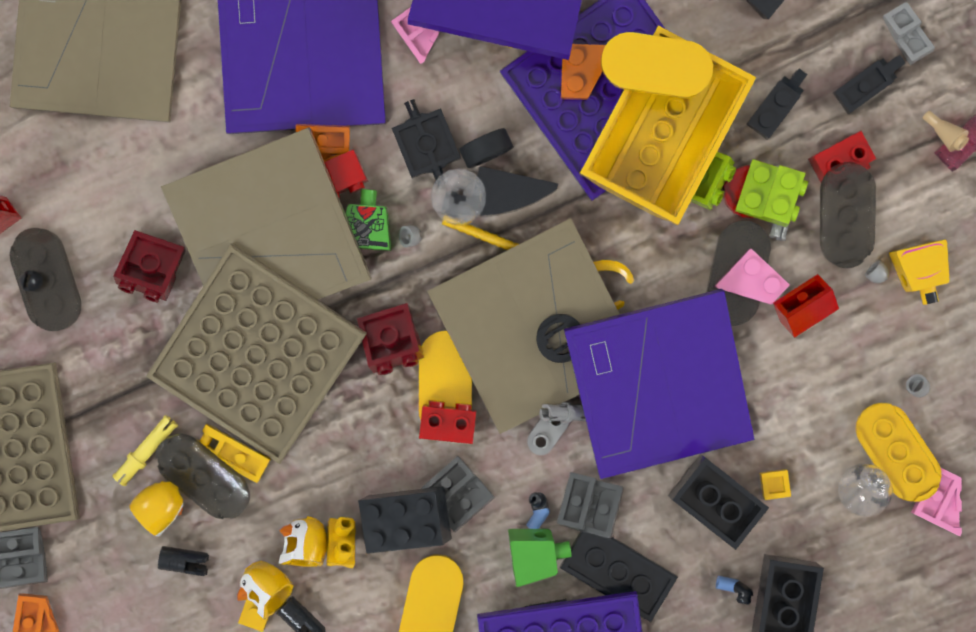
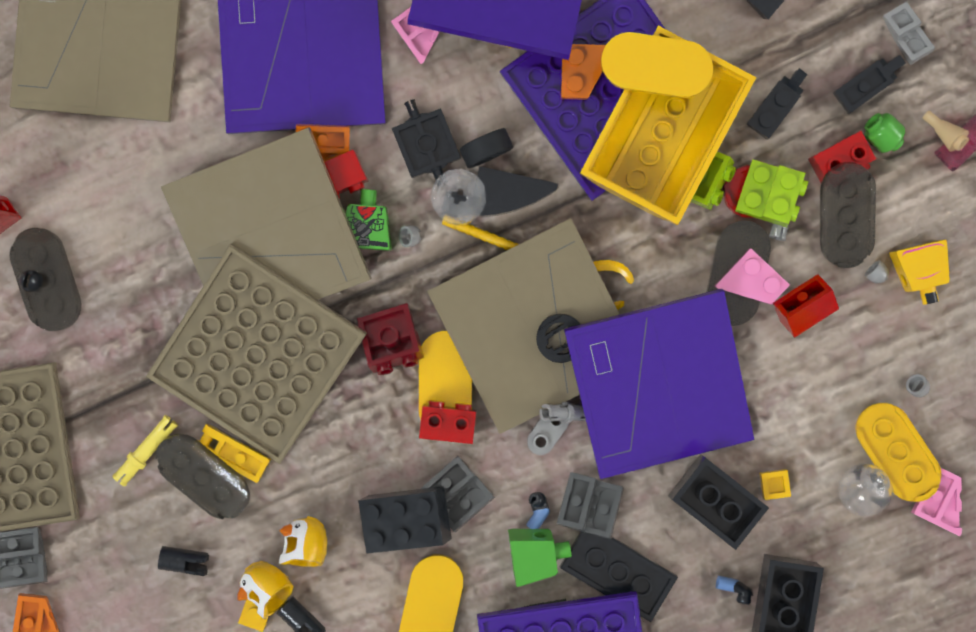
dark red plate [113,230,186,303] -> none
yellow piece [129,481,183,537] -> none
yellow hips [327,517,355,568] -> none
none -> bright green head [864,113,905,153]

